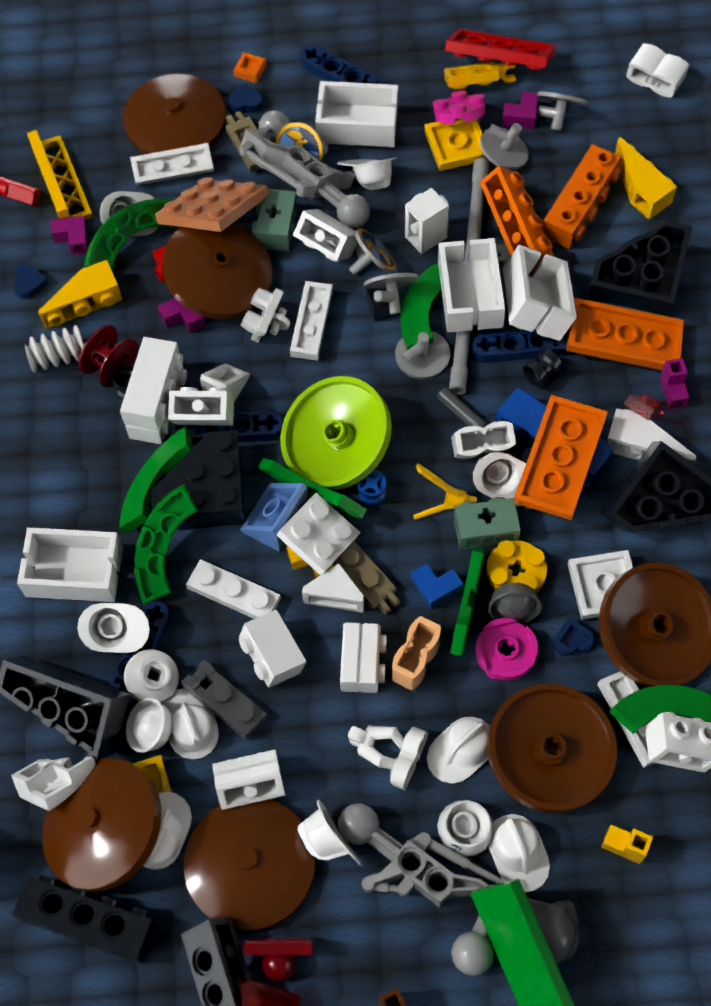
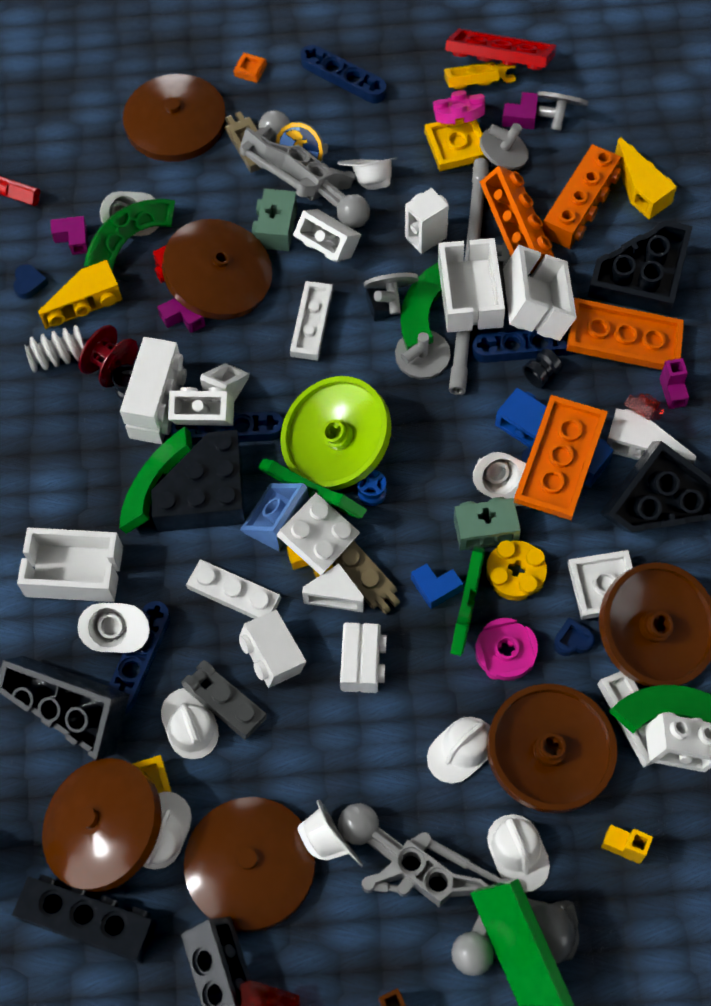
white slope [11,756,96,811] -> none
yellow fence [27,130,93,220] -> none
white piece [124,649,179,703] -> none
white hat [126,698,172,752] -> none
white plate [130,143,214,186] -> none
green tile [134,484,198,606] -> none
nougat plate [155,177,269,232] -> none
white brick [212,750,285,810] -> none
dark blue tile [228,83,263,113] -> none
white hips [240,288,290,343] -> none
dark red tile [244,938,314,982] -> none
white piece [315,81,398,147] -> none
white piece [348,725,428,790] -> none
shield [349,228,396,276] -> none
light nougat brick [392,616,441,690] -> none
yellow plant [413,463,477,520] -> none
dark grey piece [437,387,487,428] -> none
white hat [437,800,494,856] -> none
white brick [451,421,516,459] -> none
dark grey hat [488,583,542,624] -> none
white brick [626,44,689,98] -> none

